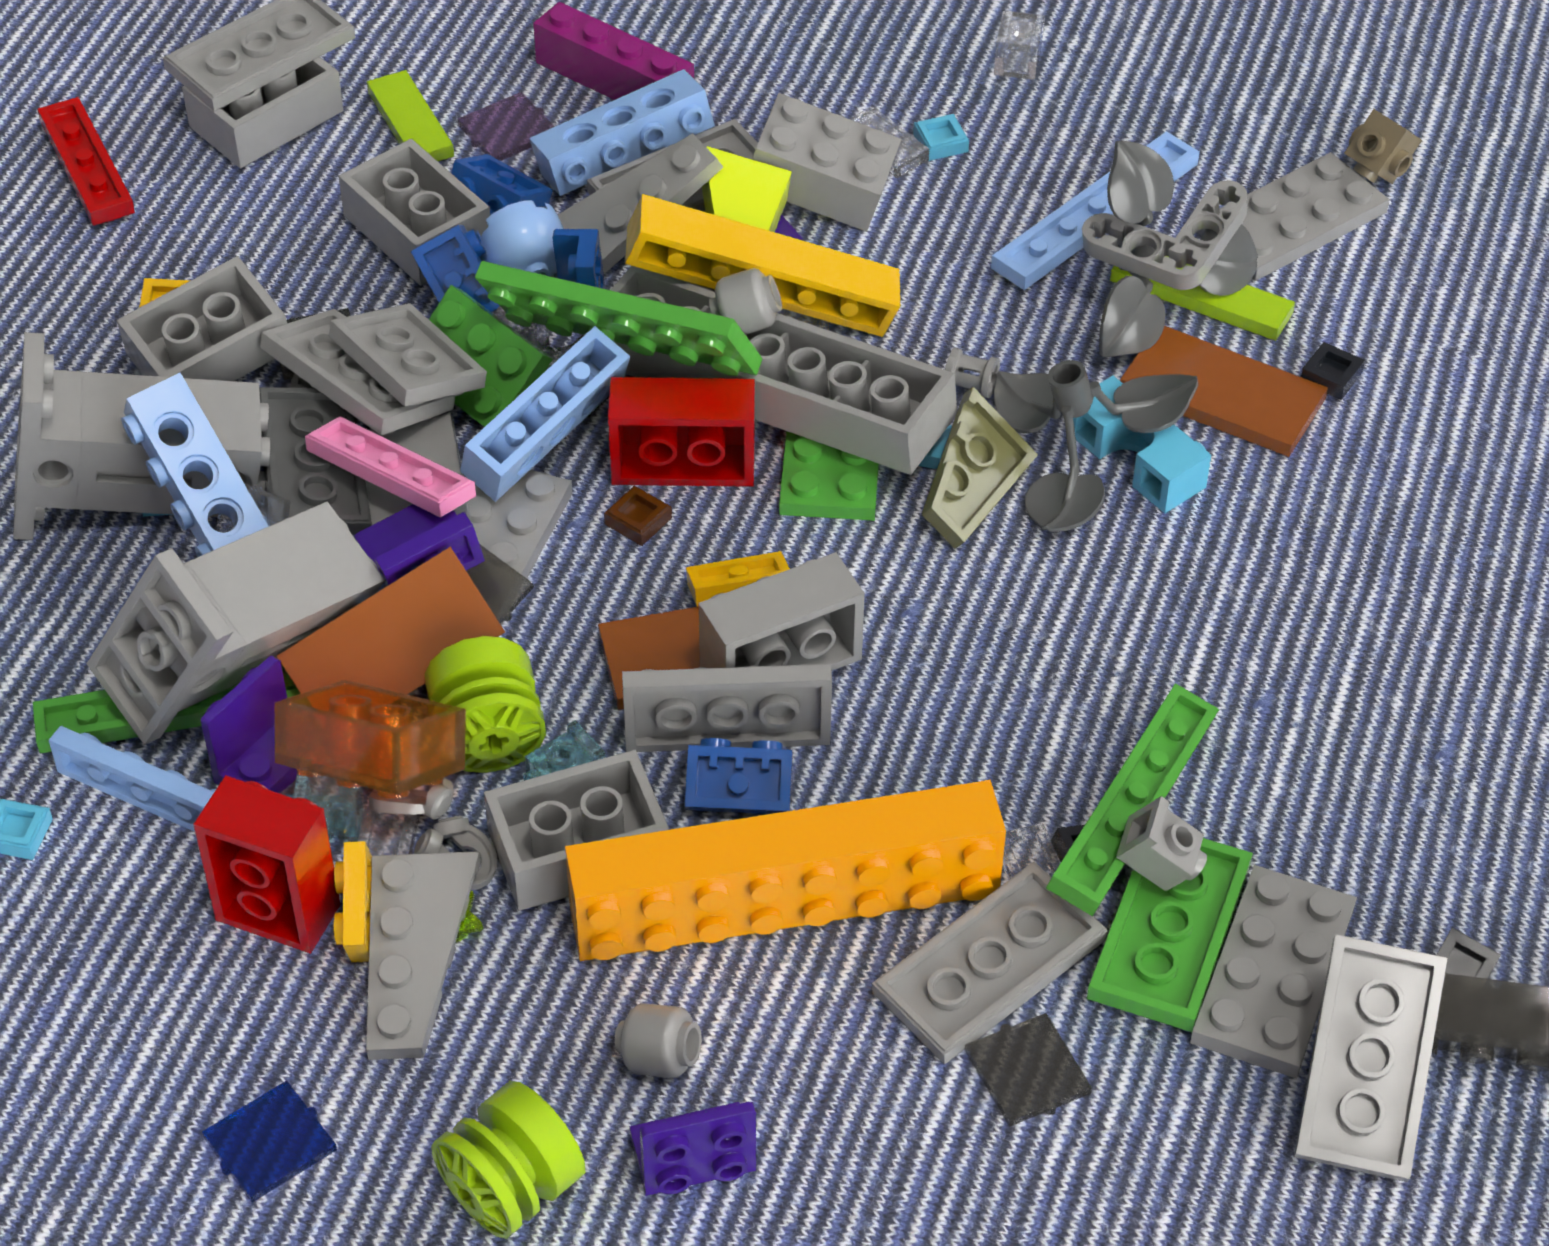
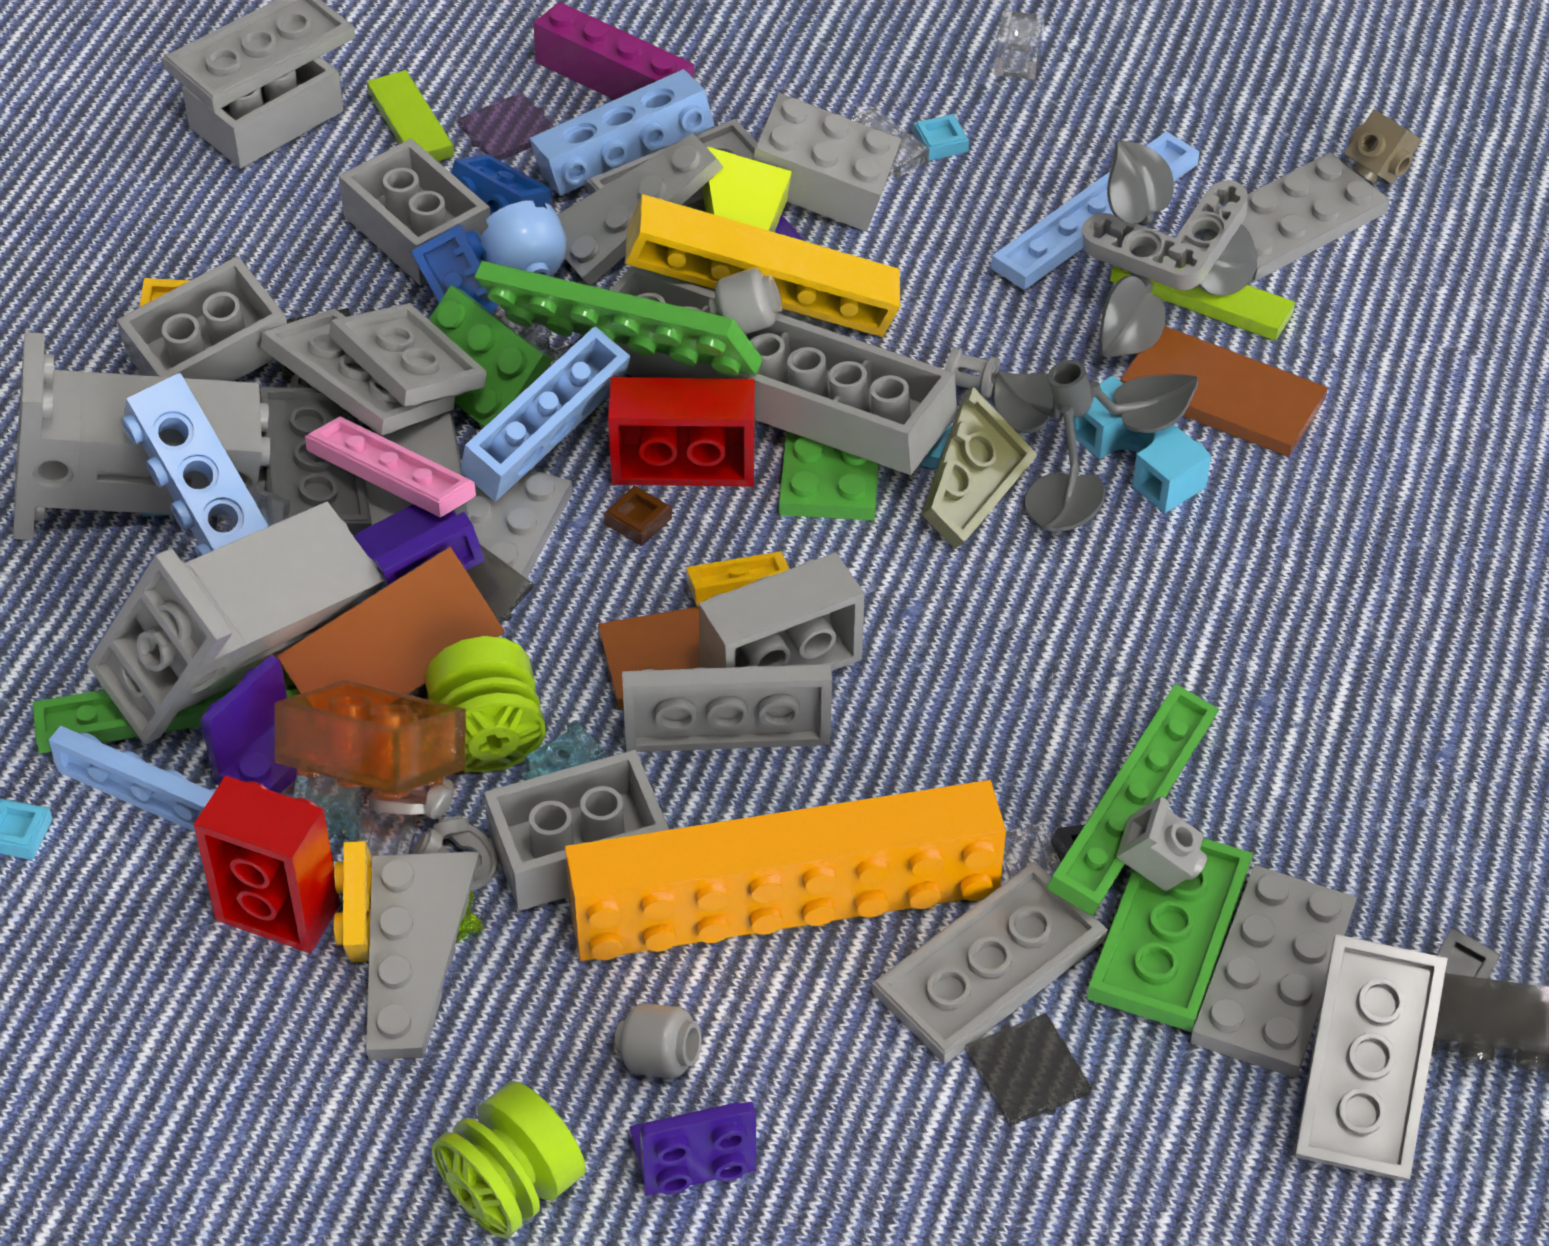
red plate [37,97,135,226] -> none
clear blue piece [202,1080,337,1203] -> none
blue bracket [552,229,605,289] -> none
blue bracket [685,738,793,814] -> none
black plate [1301,342,1365,400] -> none

